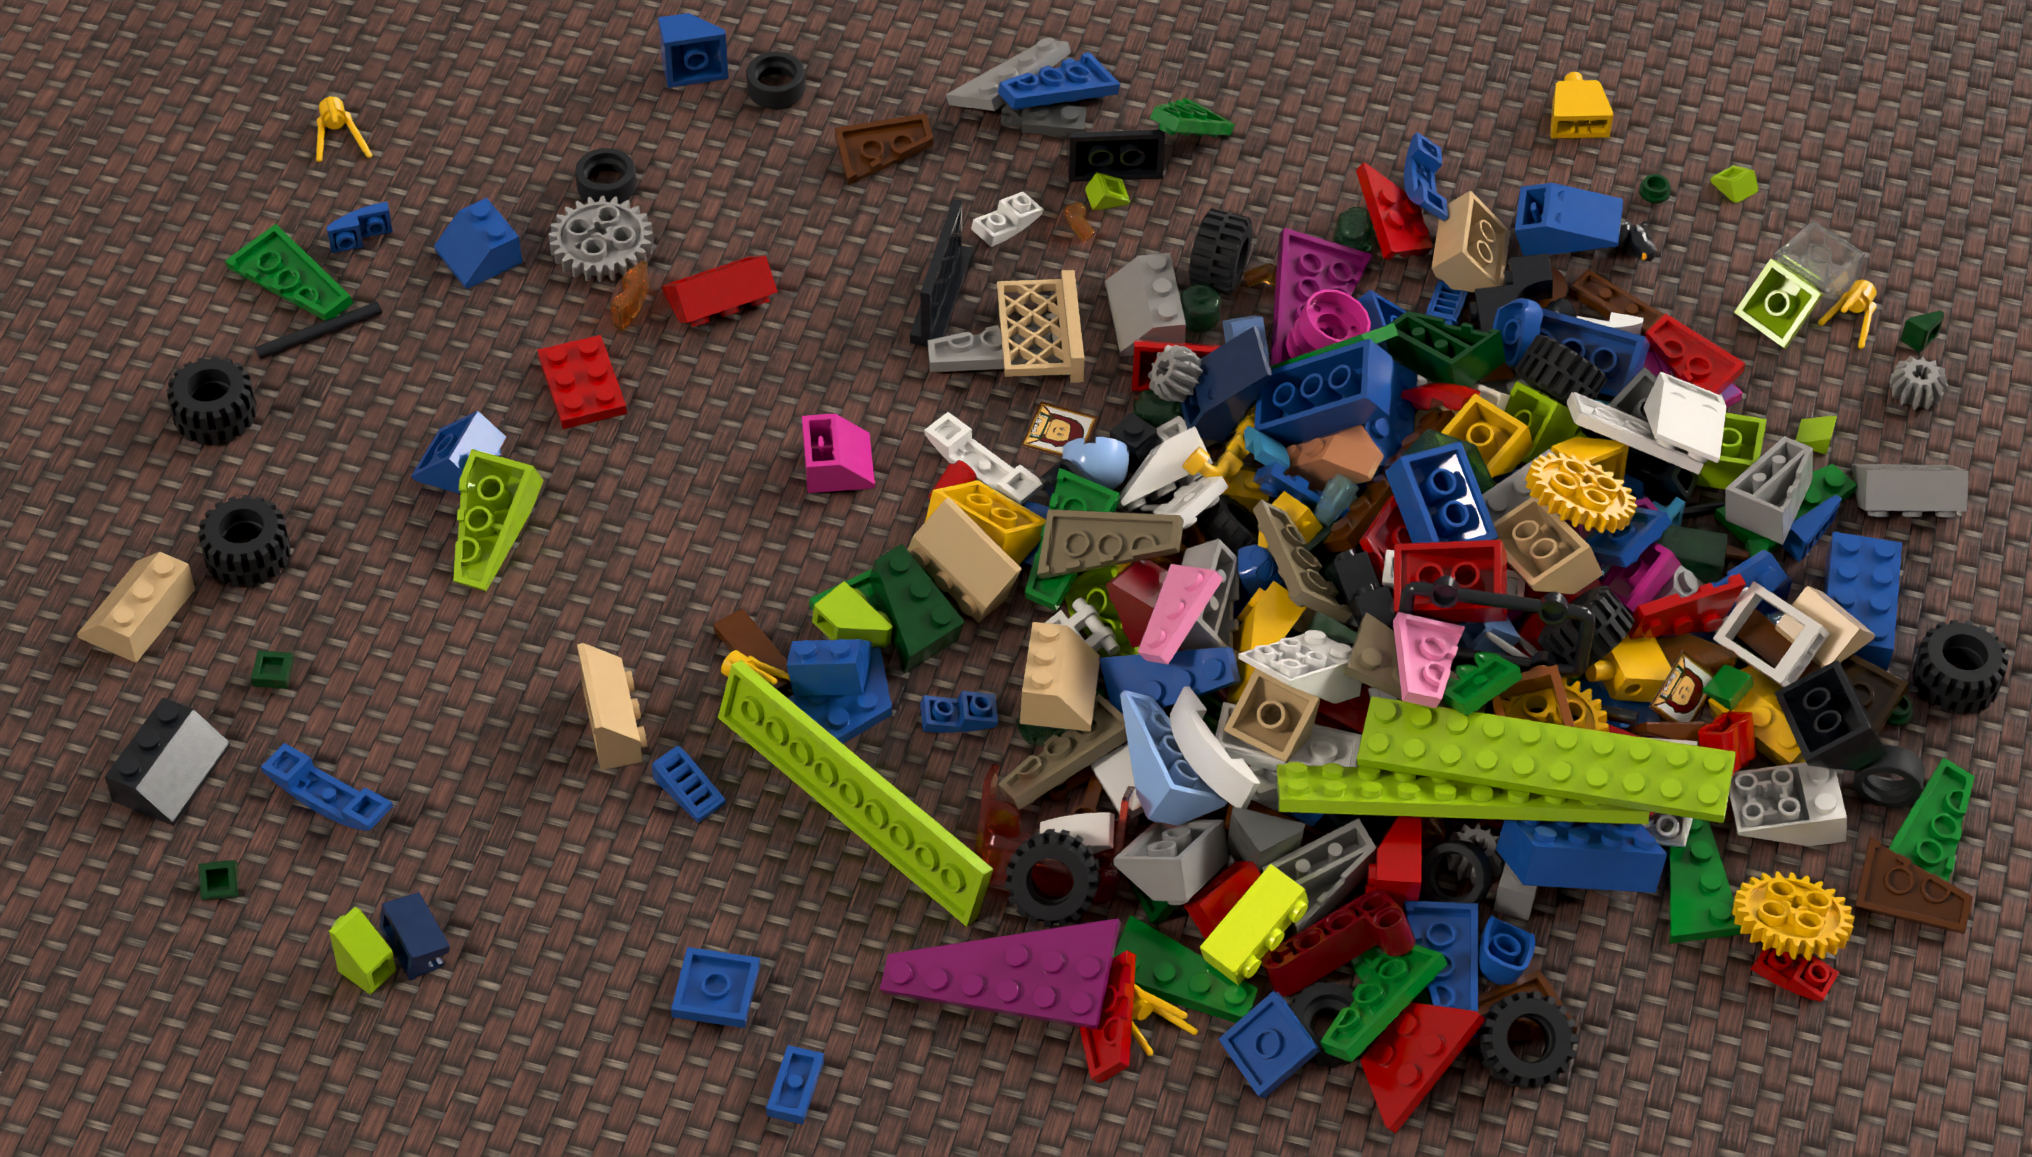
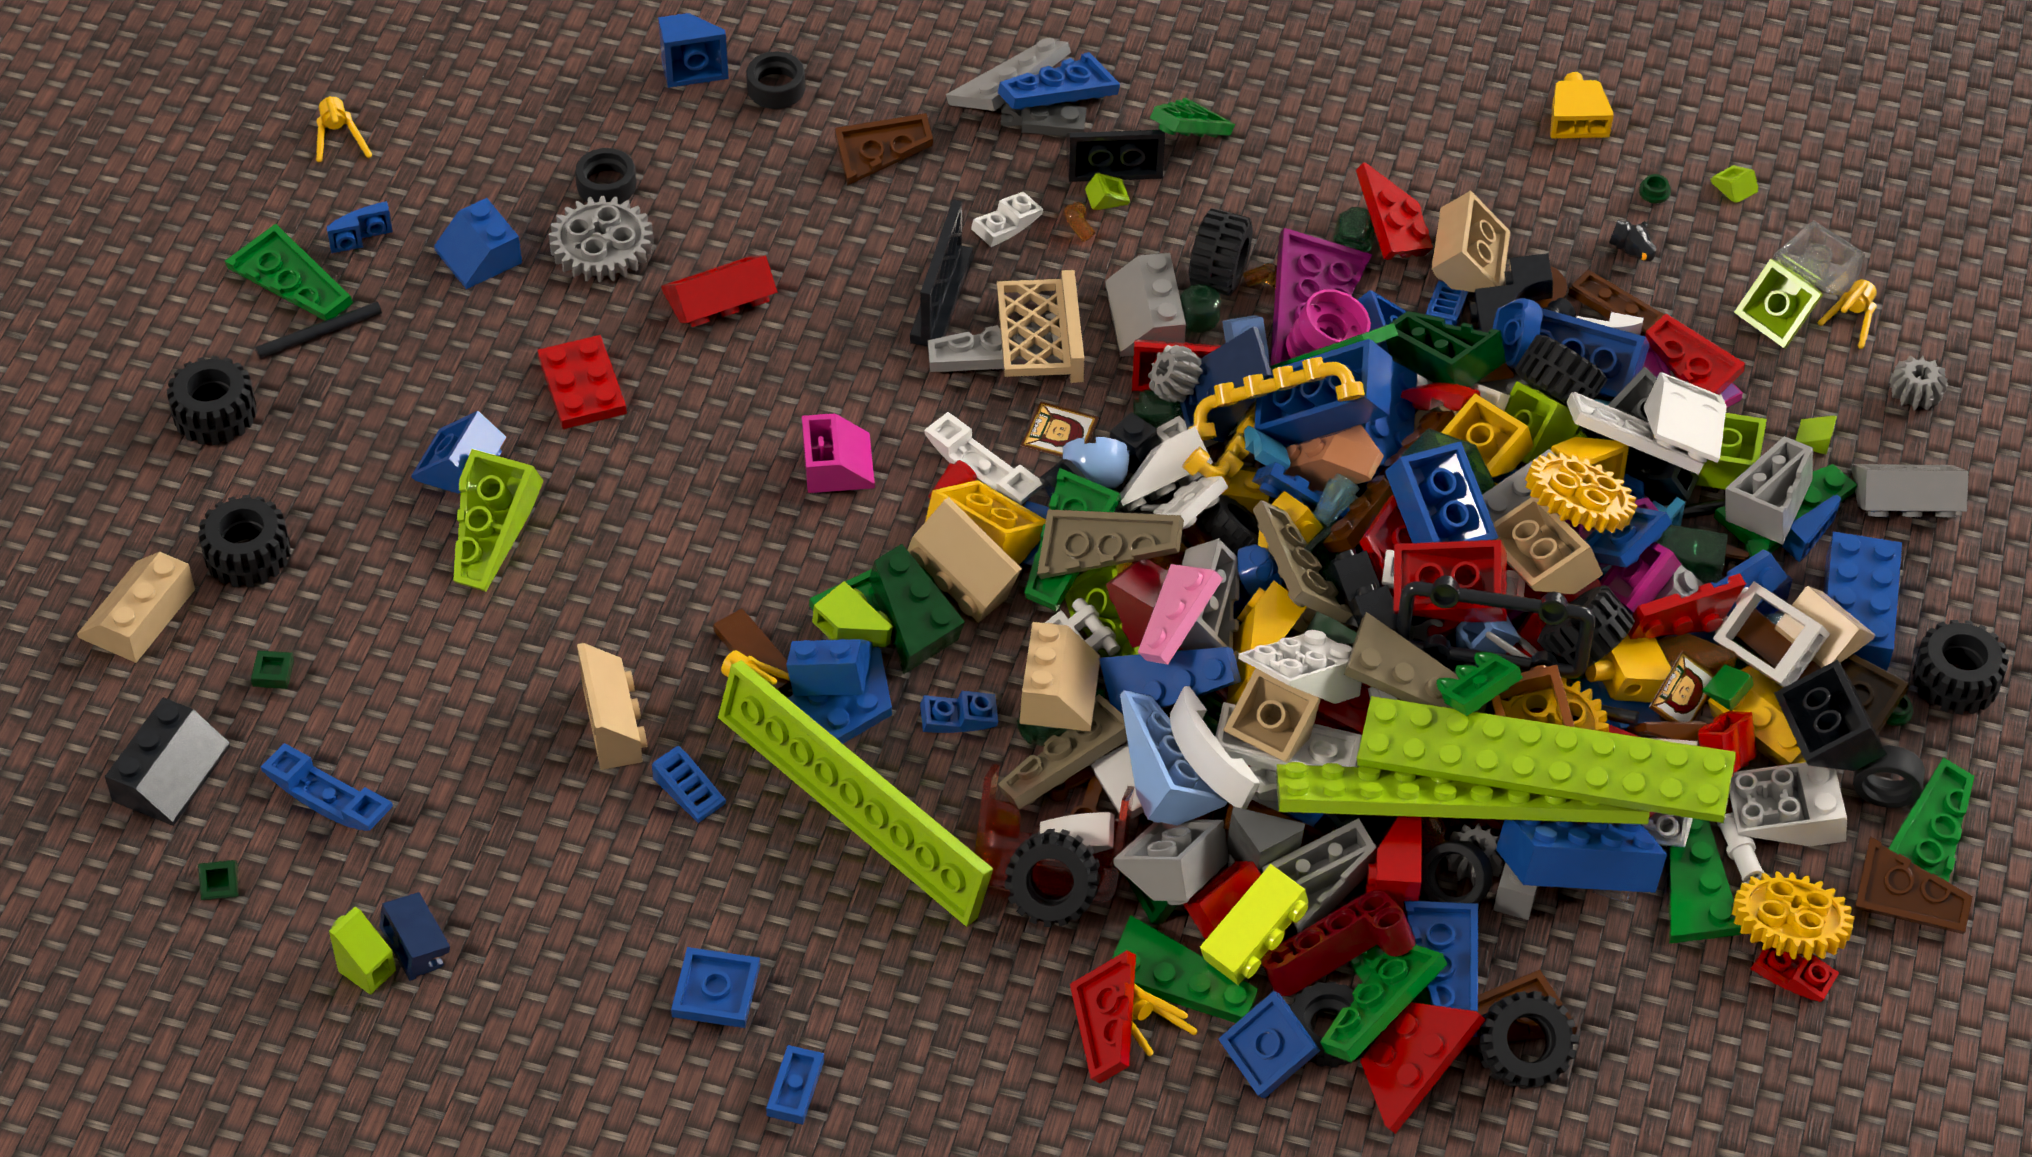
clear orange slope [610,260,649,331] -> none
magenta wing [880,918,1121,1030] -> none
bright pink wing [1393,612,1465,708] -> none
blue slope [1404,132,1449,221] -> none
blue piece [1478,916,1535,985] -> none
blue slope [1515,183,1623,256] -> none
dark green slope [1901,311,1944,352] -> none
none -> yellow bar [1188,357,1365,441]
none -> white pin [1717,813,1765,884]

